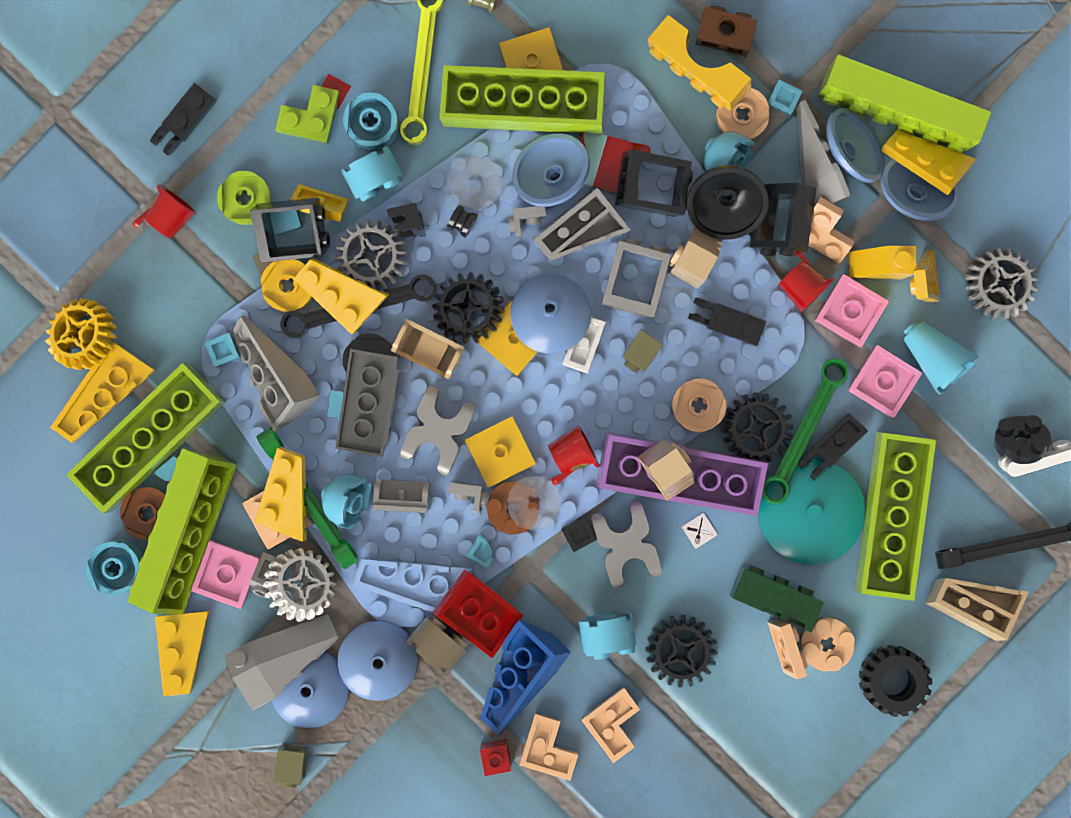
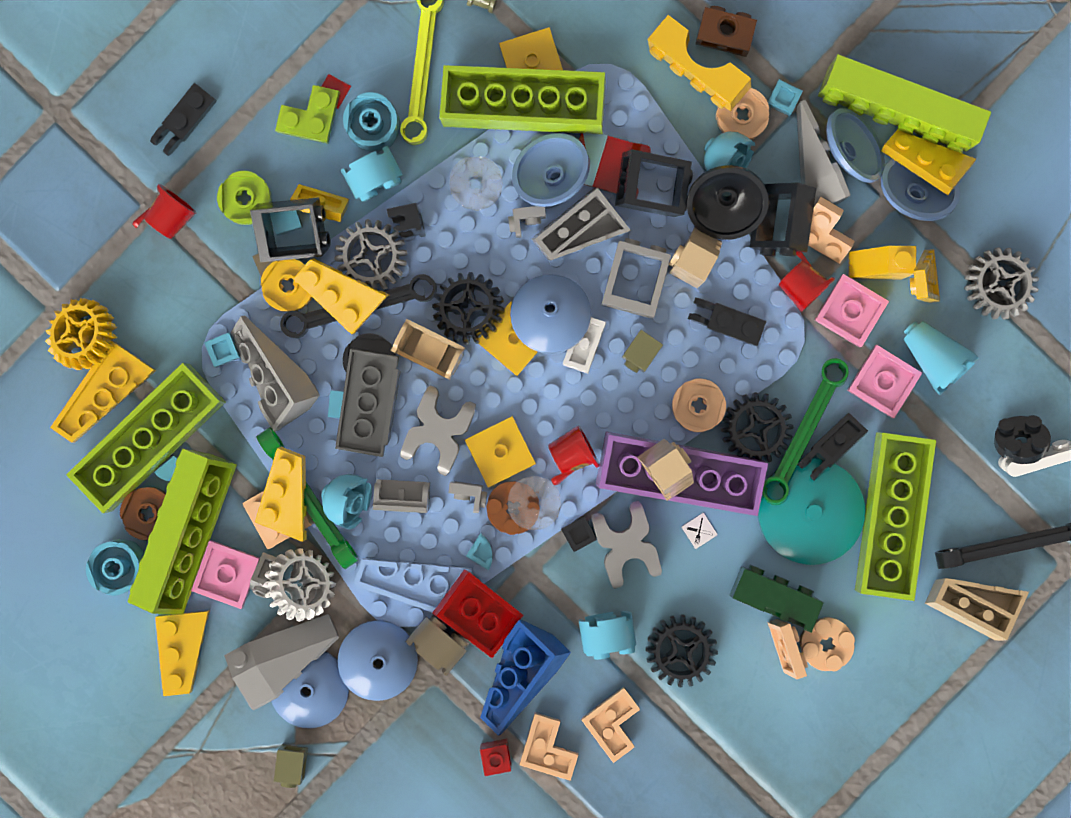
black wheel [446,205,478,238] -> none
black tyre [859,645,933,717] -> none

